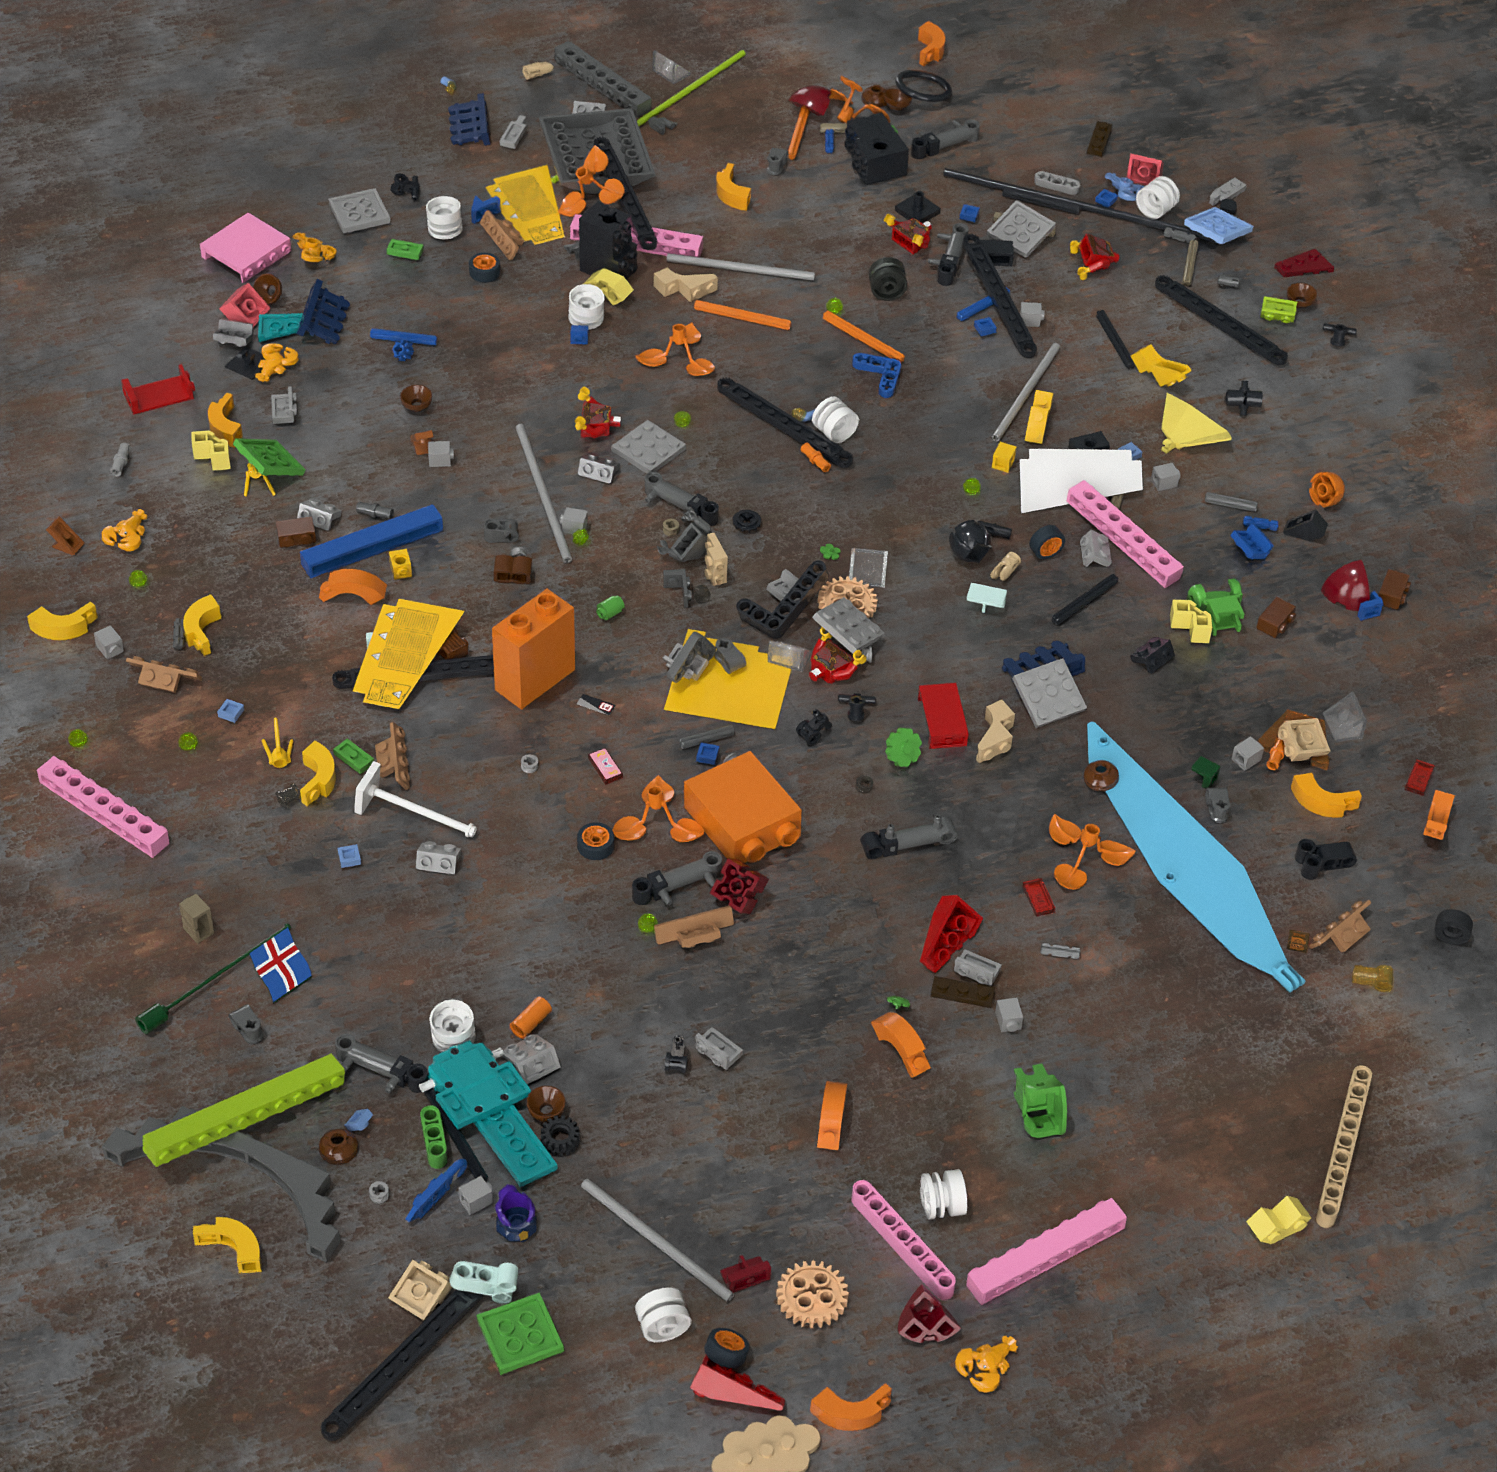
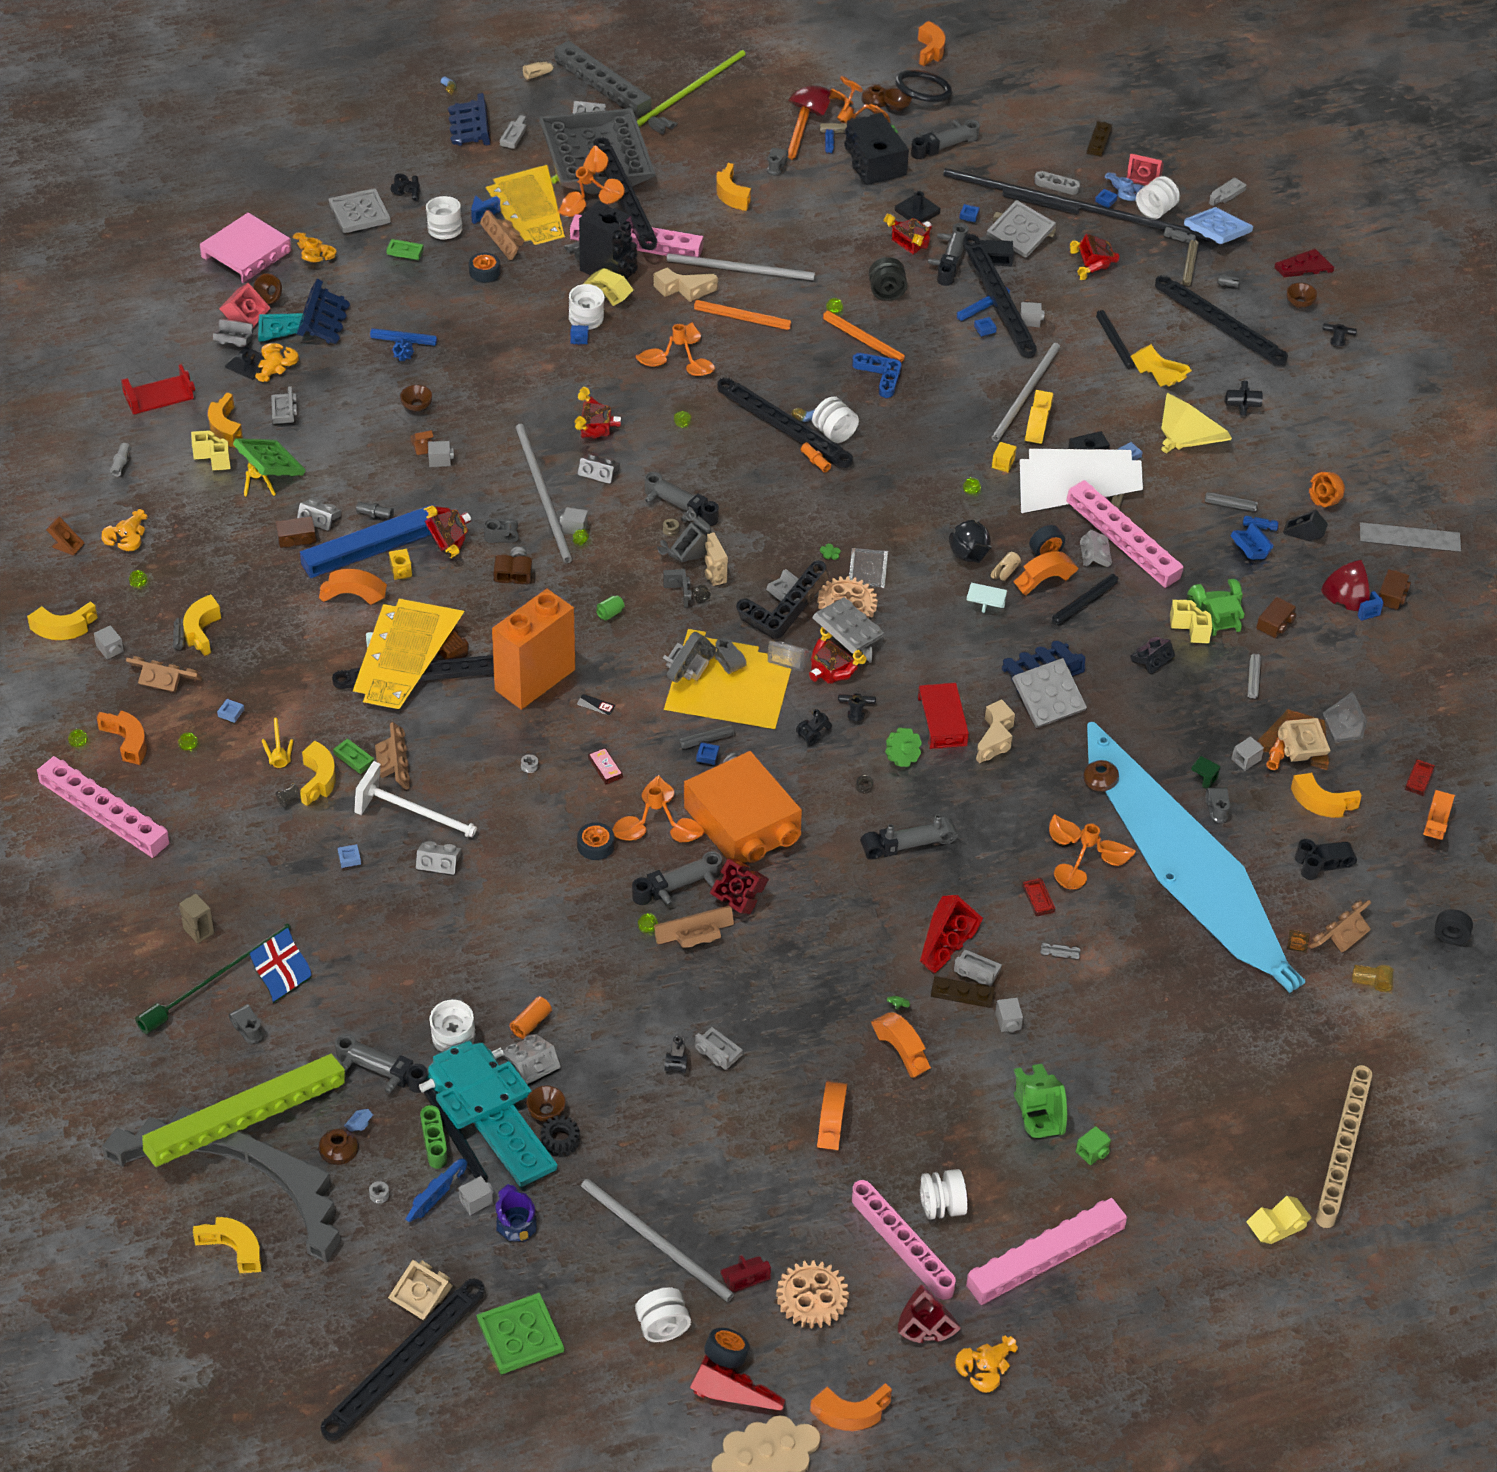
light aqua piece [449,1261,518,1304] -> none
light grey plate [612,420,686,474] -> none
clear slope [652,50,691,84] -> none
black gear [733,510,761,533] -> none
black axle [979,521,1012,539] -> none
light grey brick [1151,463,1180,491] -> none
black tile [1220,199,1237,215] -> none
lime bracket [1260,296,1297,323] -> none
none -> orange arch [97,711,147,765]
none -> torso [424,505,471,559]
none -> orange arch [1013,551,1079,596]
none -> bright green brick [1075,1126,1111,1166]
none -> light grey axle [1248,654,1261,699]
none -> flat silver sticker [1360,522,1461,552]

